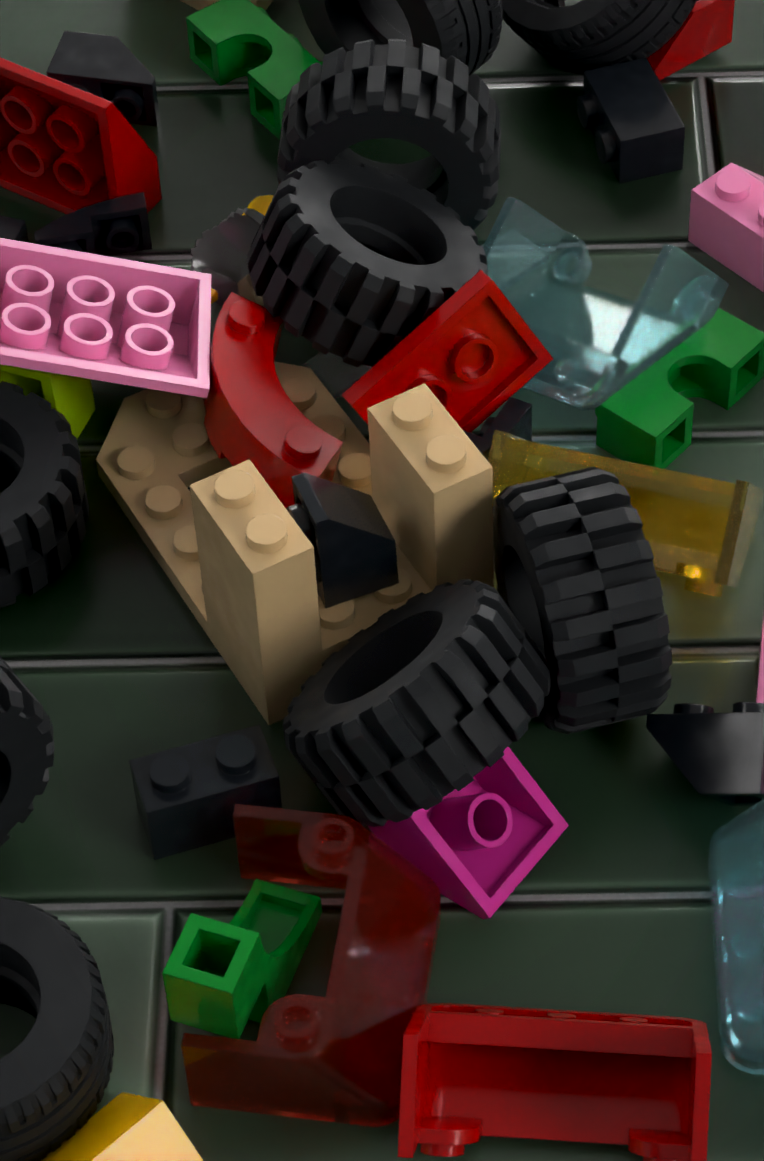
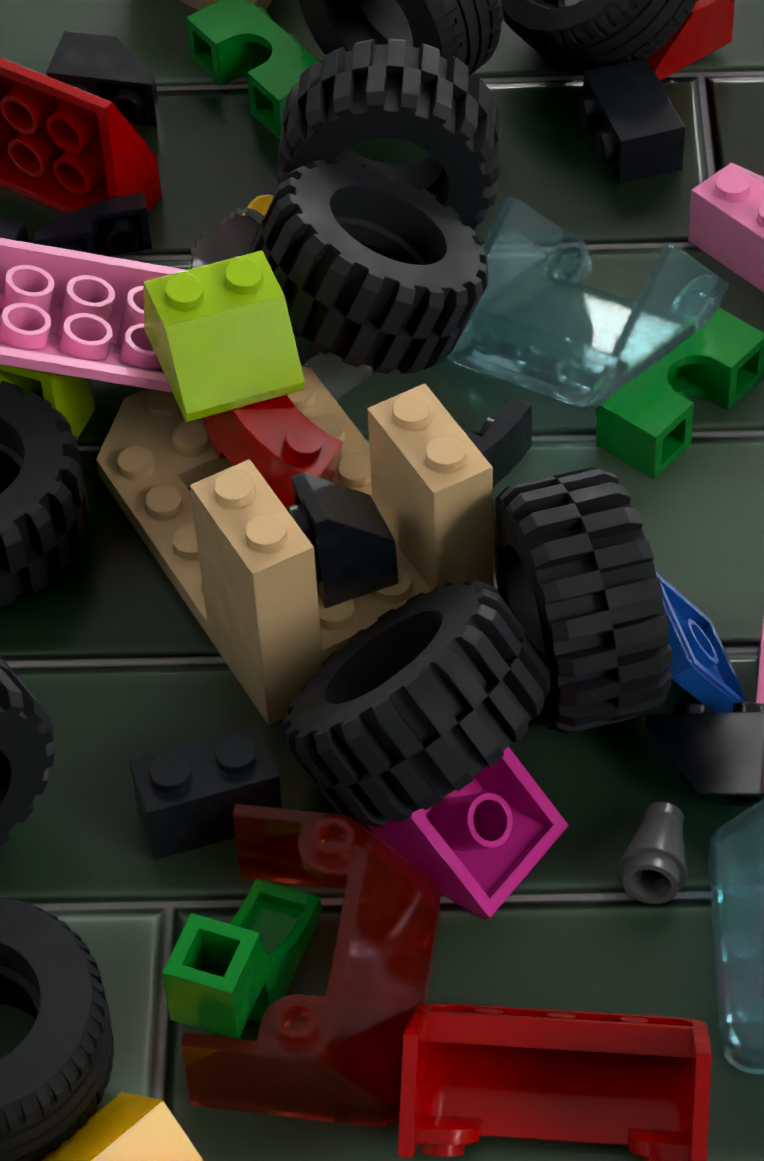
red plate [342,270,554,433] -> none
clear yellow windscreen [488,430,764,597] -> none
none -> lime slope [144,250,305,422]
none -> dark grey cone [618,802,687,904]
none -> blue tile [656,572,749,713]

